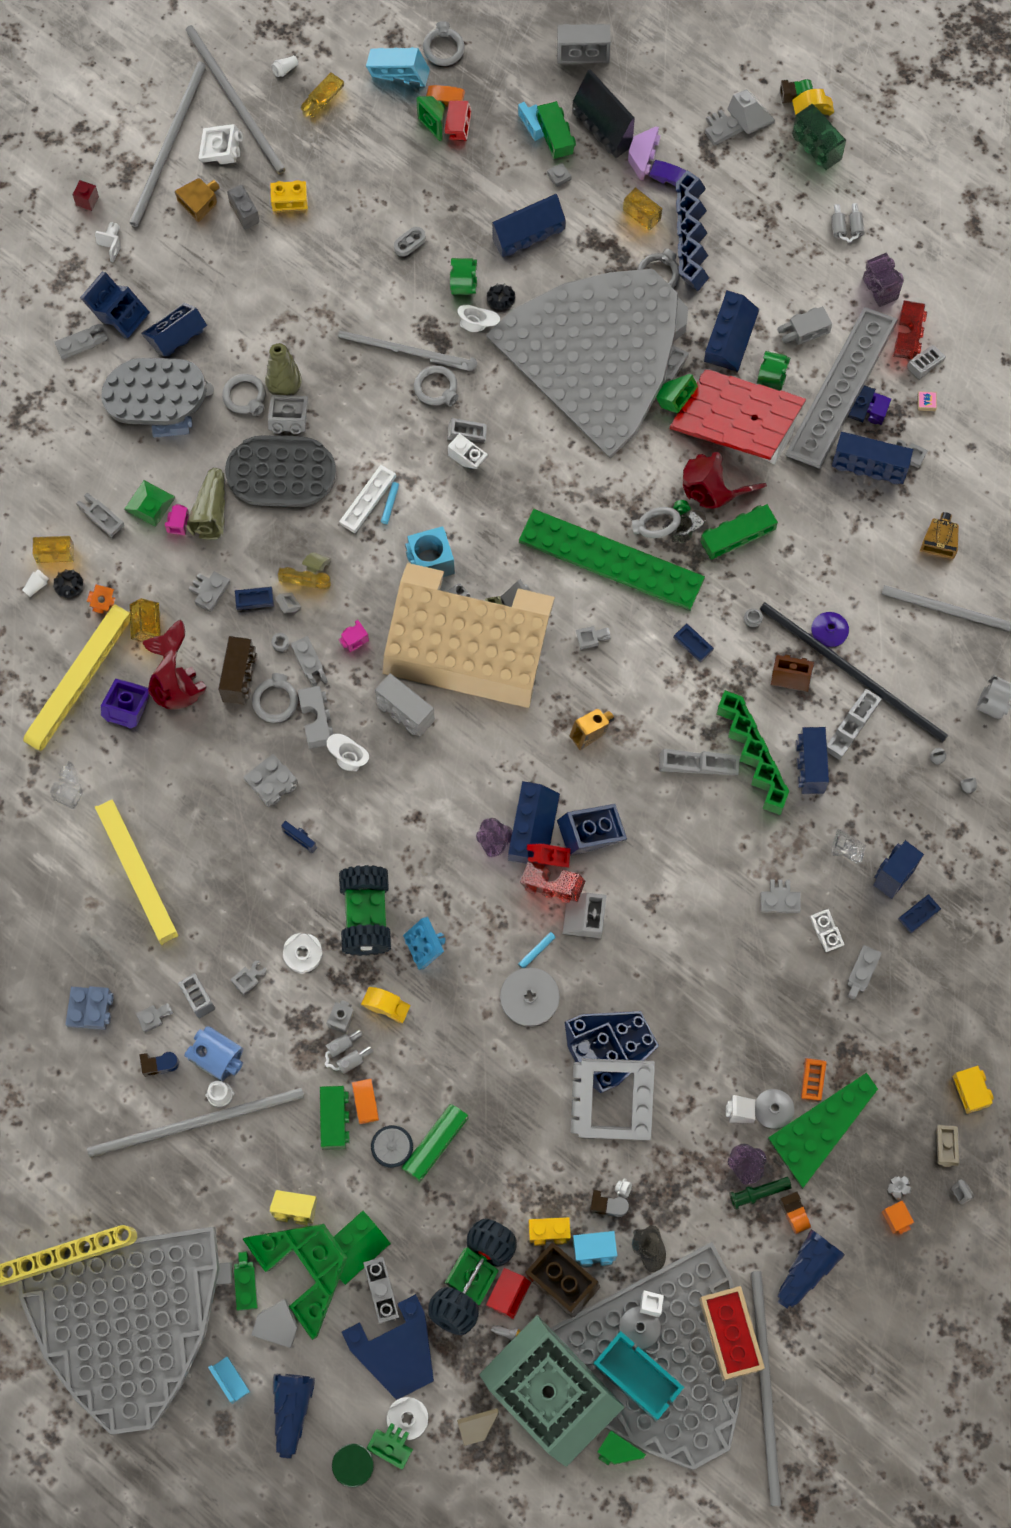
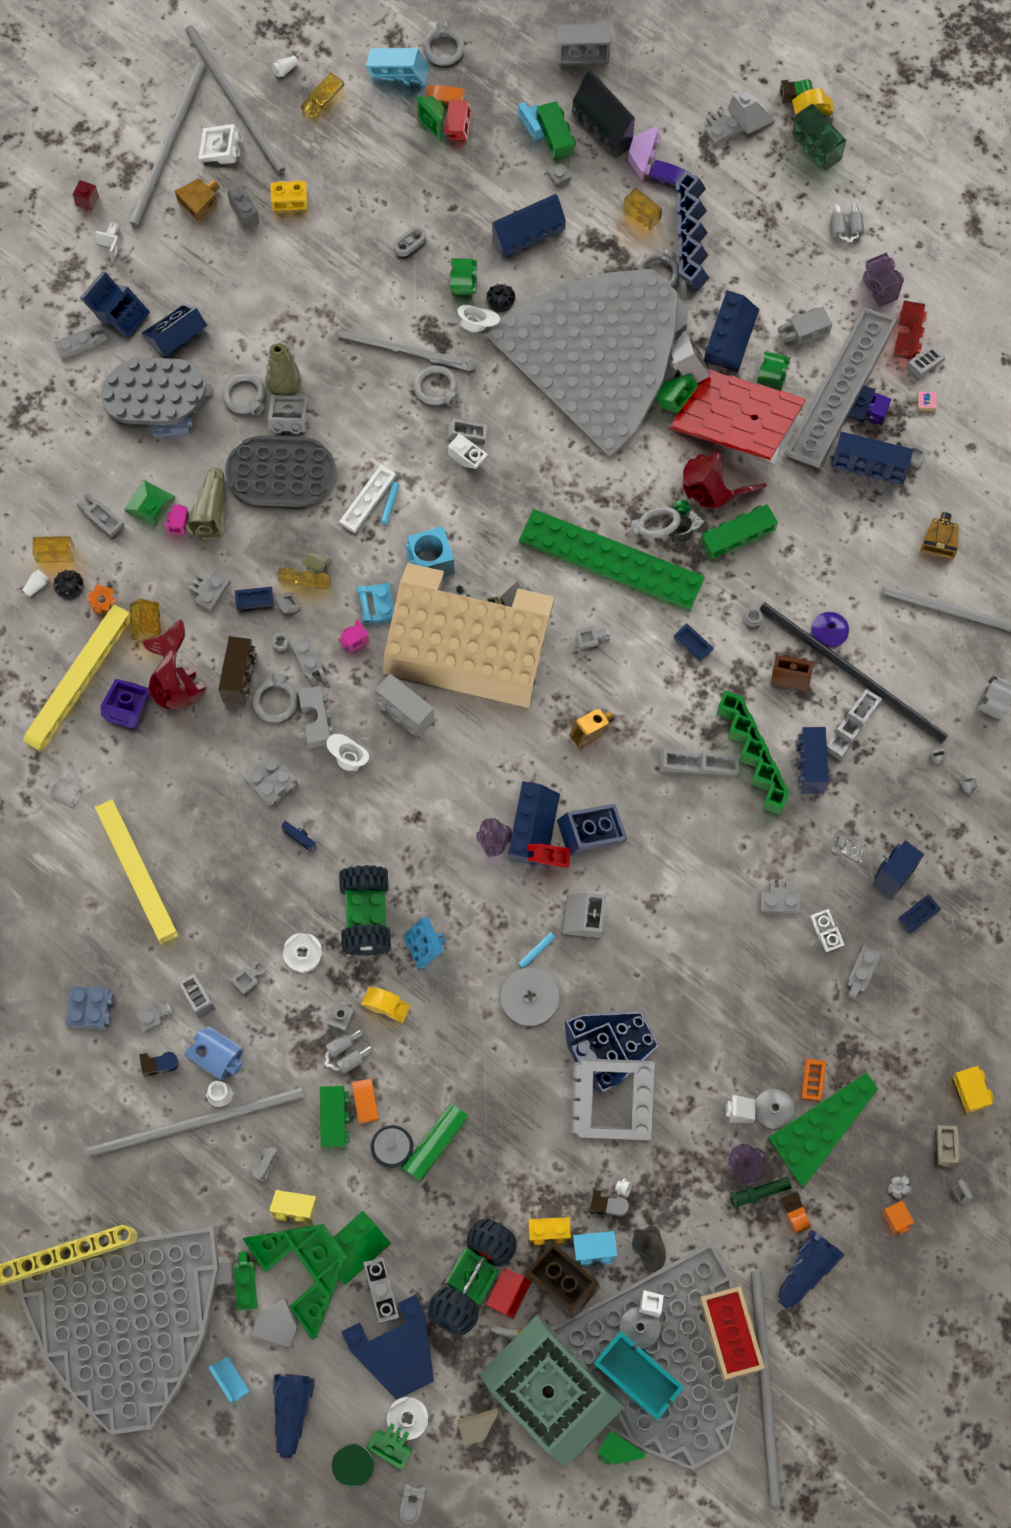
clear red arch [520,861,586,903] -> none
none -> light grey plate [252,1146,279,1183]
none -> medium azure plate [356,583,394,625]
none -> light grey plate [399,1484,426,1525]
none -> light grey slope [671,331,710,383]

